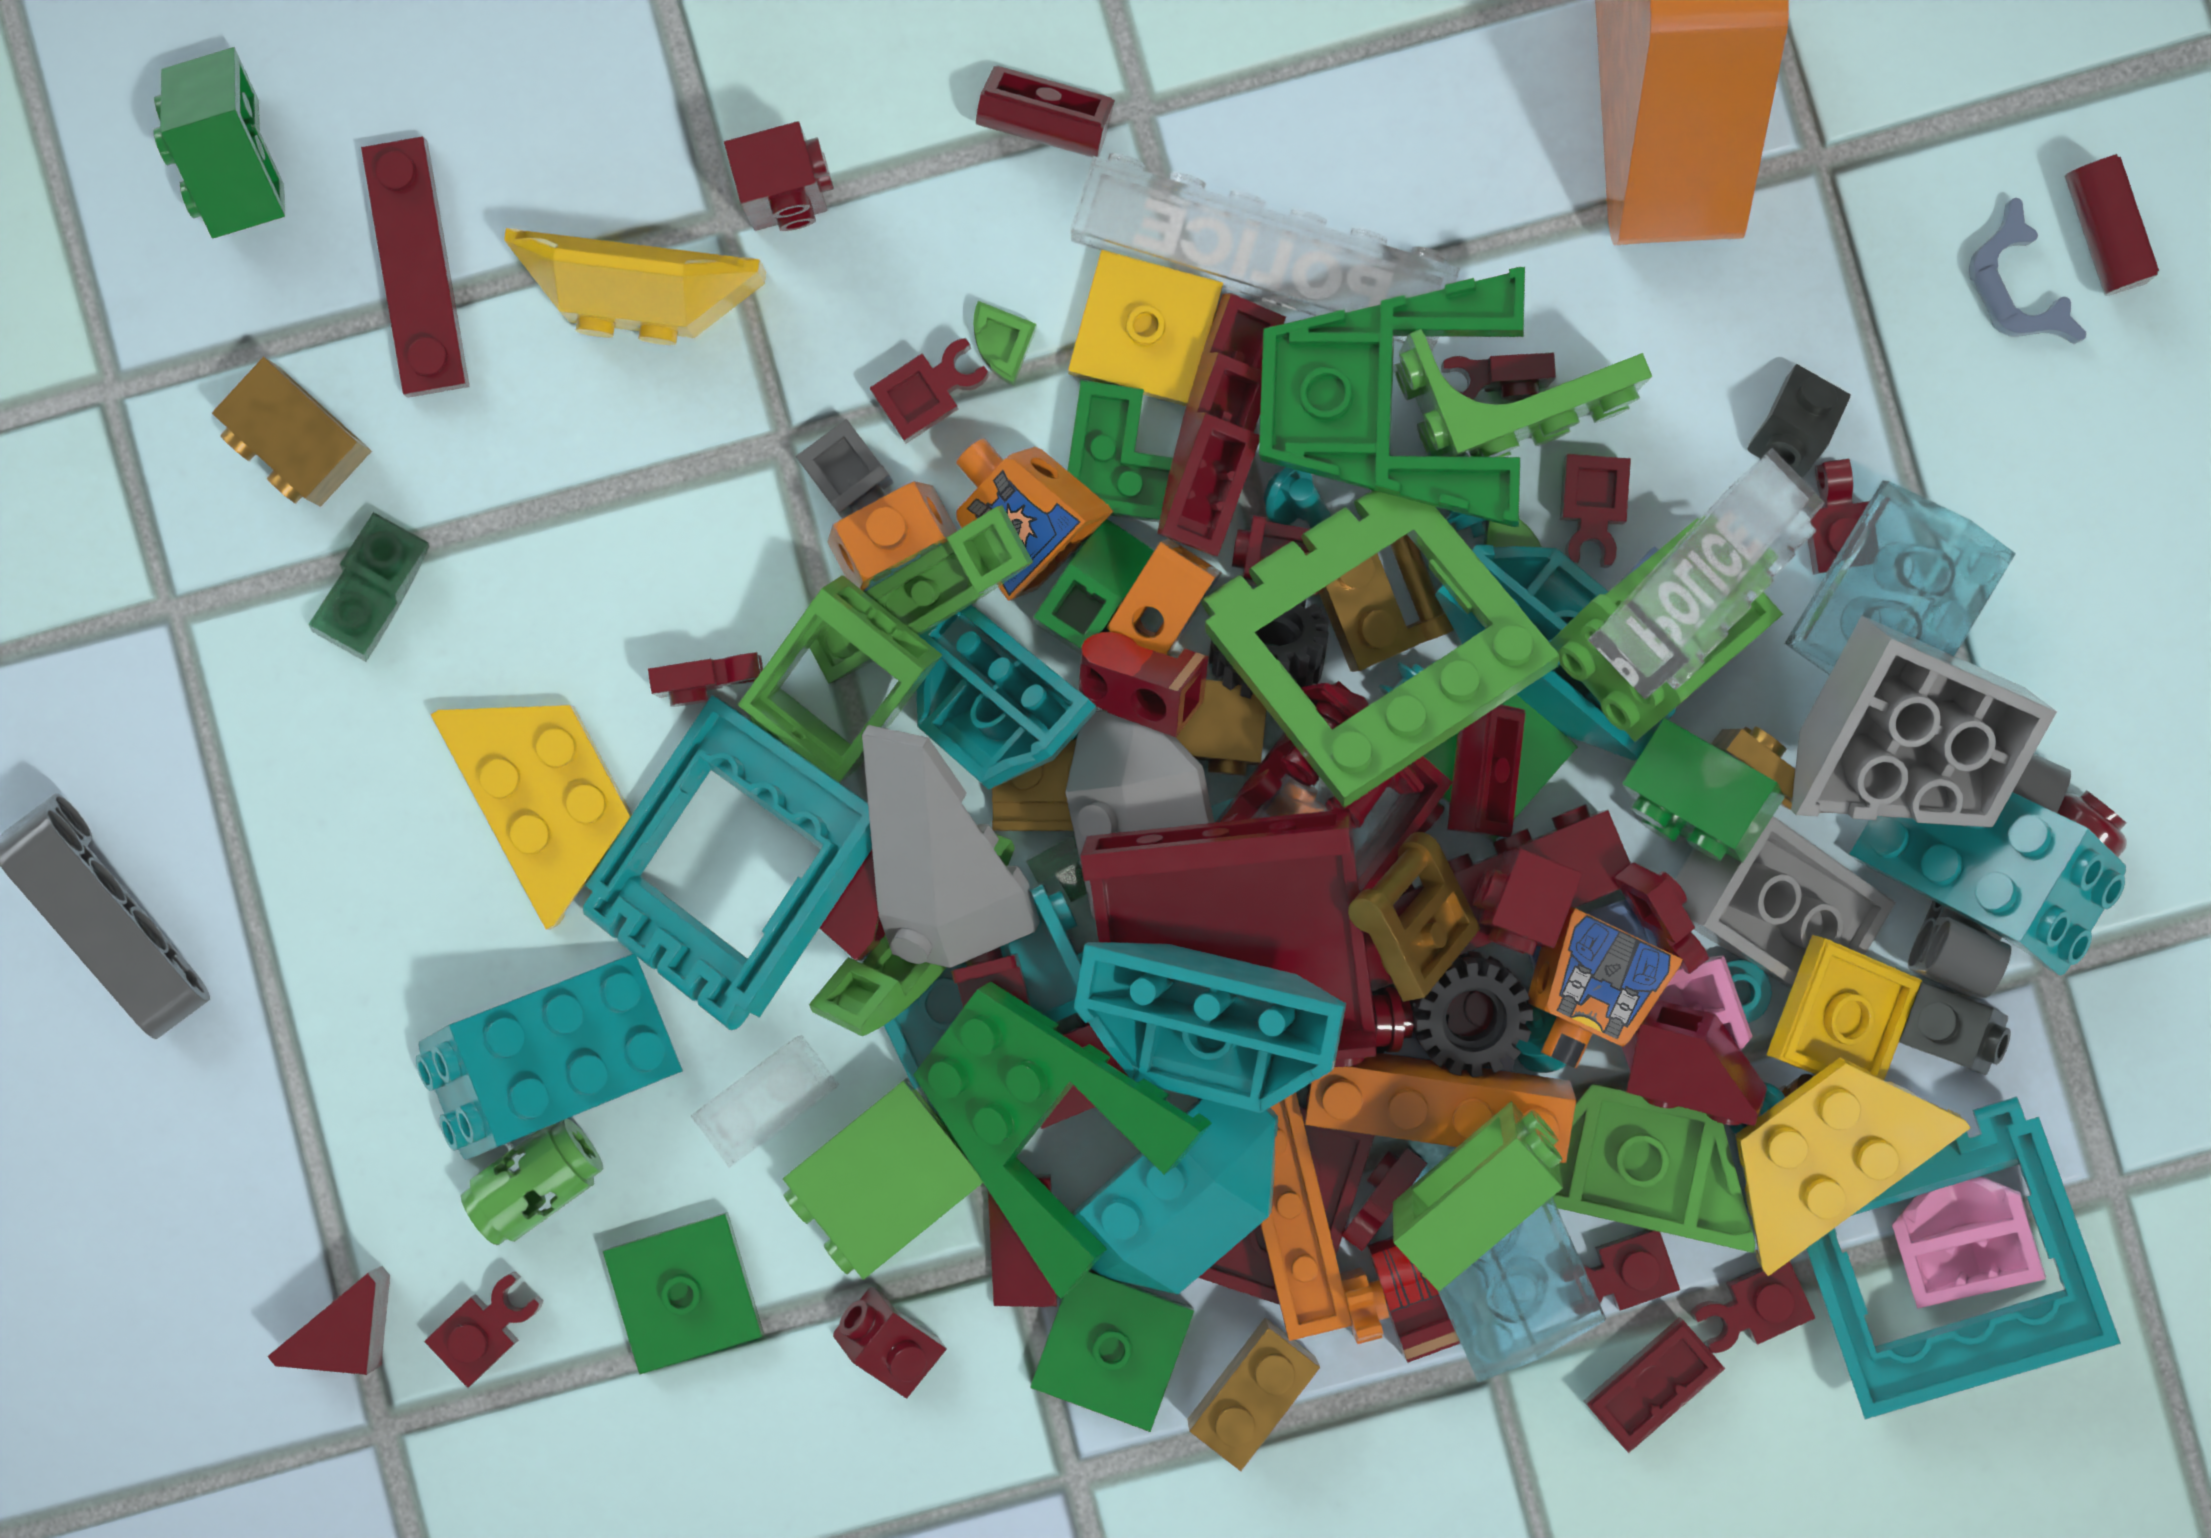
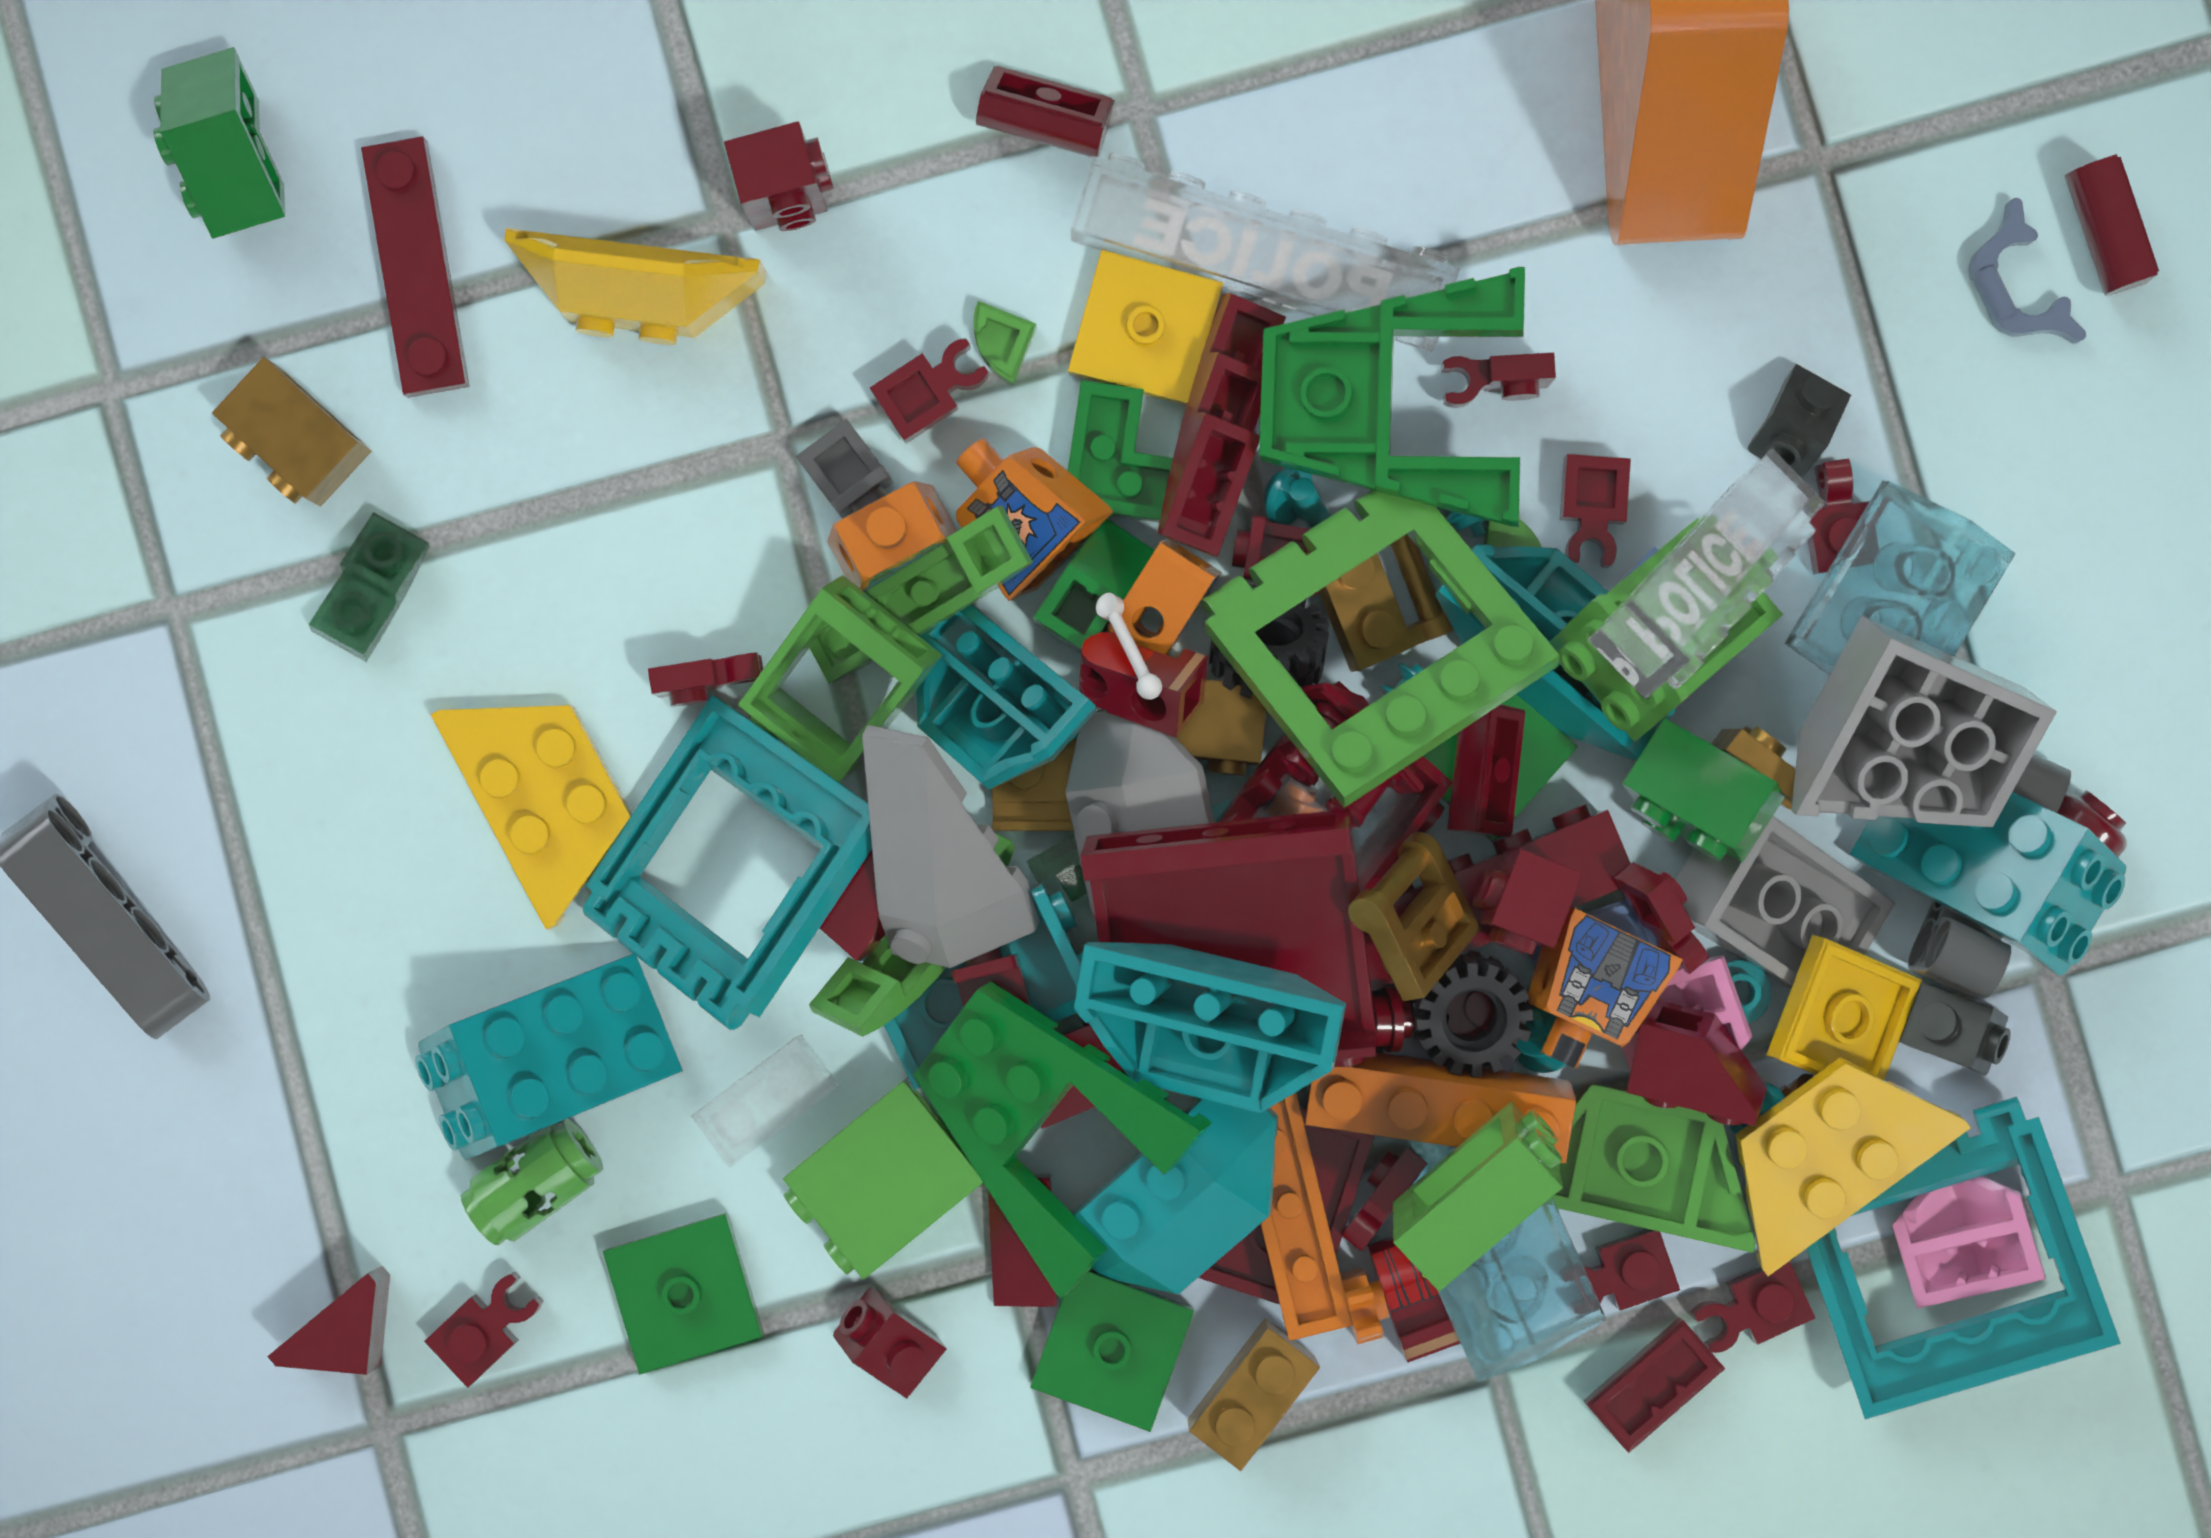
bright green bracket [1393,329,1653,457] -> none
none -> white hinge [1096,593,1162,700]

